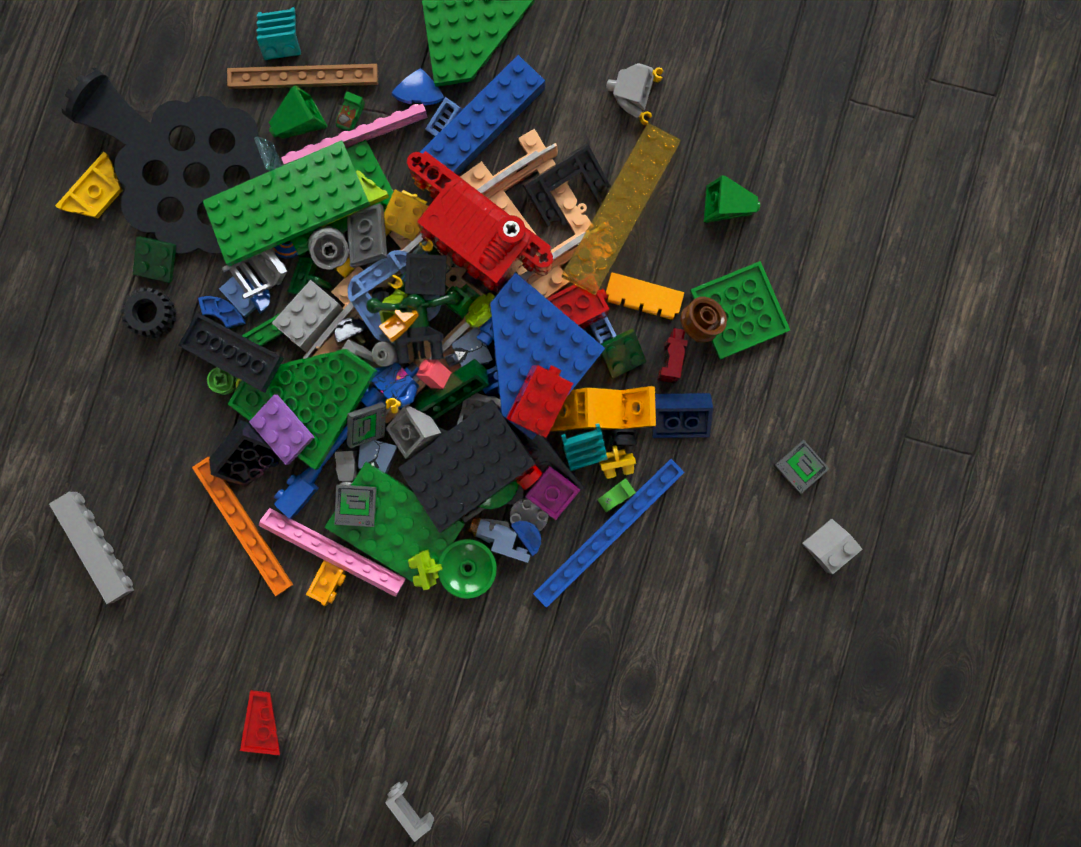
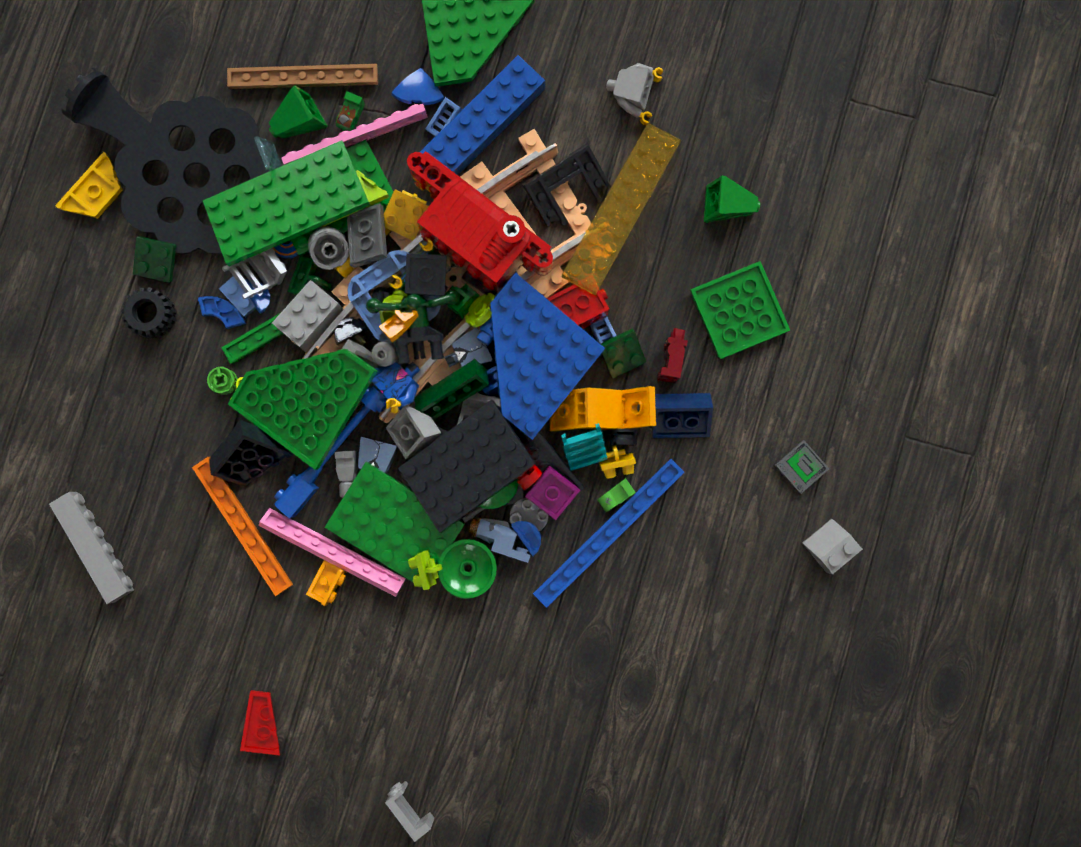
black plate [178,312,284,393] -> none
medium lavender plate [249,395,315,465] -> none
teal plate [257,7,301,60] -> none
dark grey tile [334,485,377,527] -> none
dark grey tile [347,402,386,448] -> none
coral brick [416,359,452,389] -> none
red torso [506,365,573,438] -> none
light orange windscreen [606,272,684,320] -> none
reddish brown wheel [680,296,727,343] -> none

